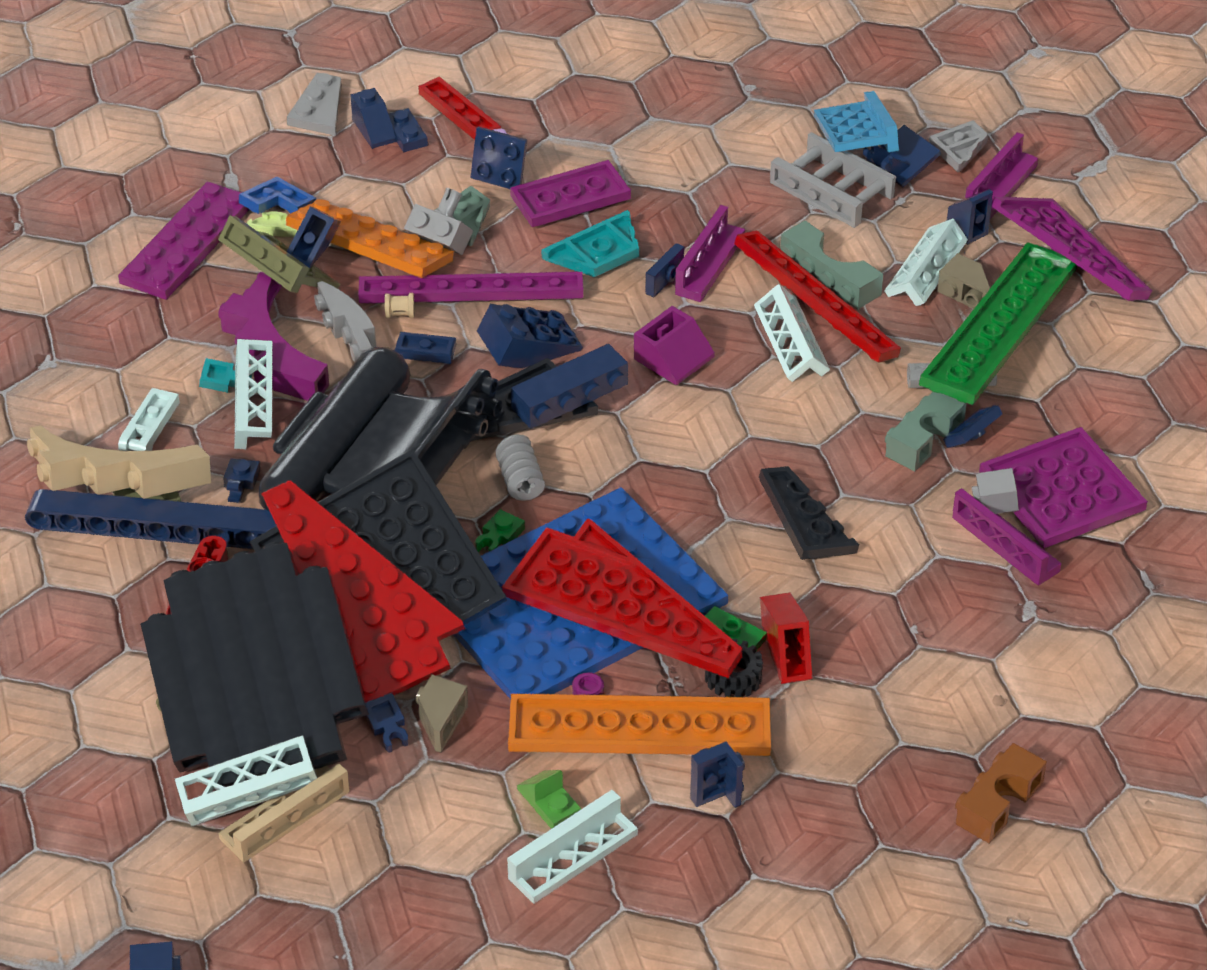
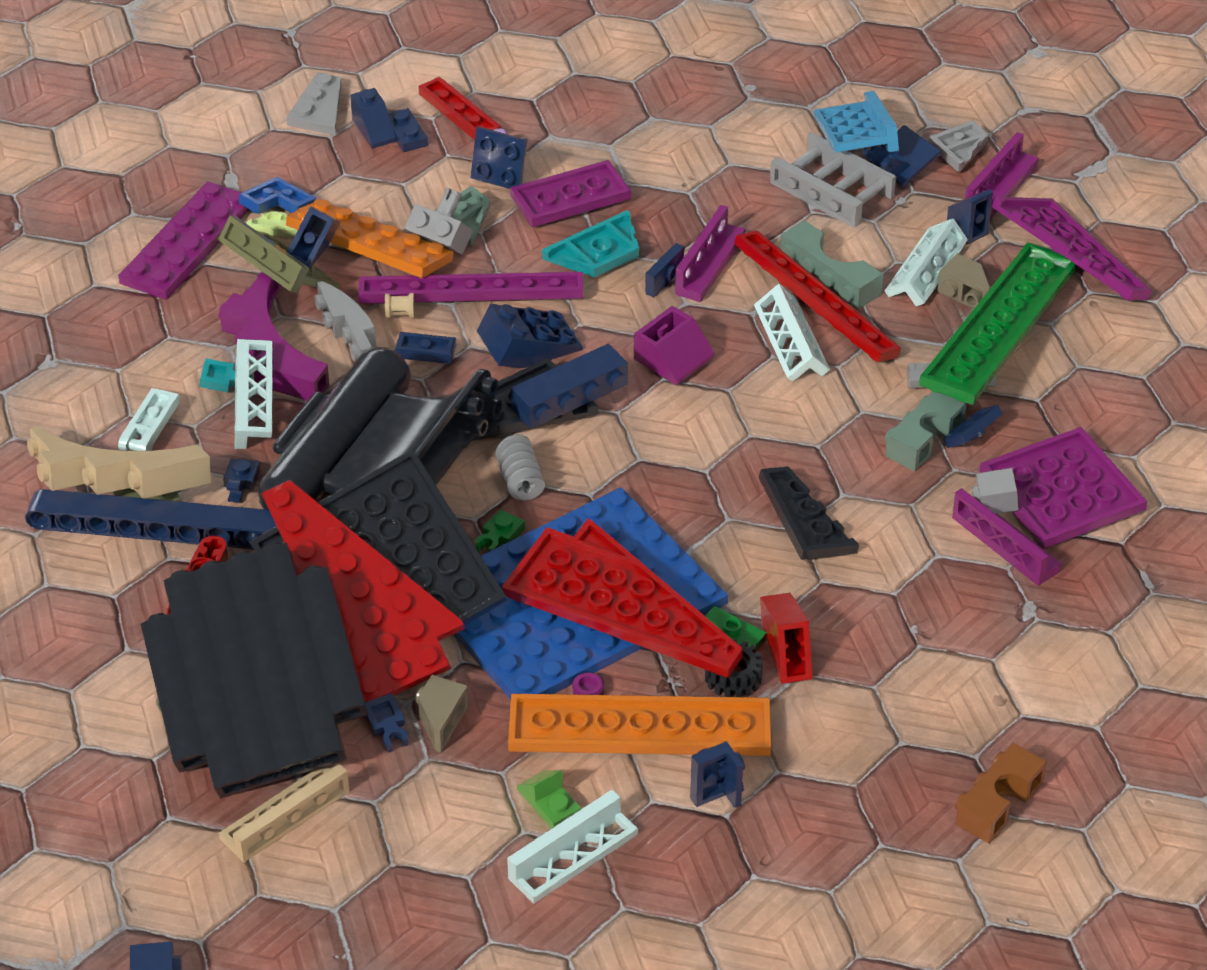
light aqua fence [175,735,317,826] -> none

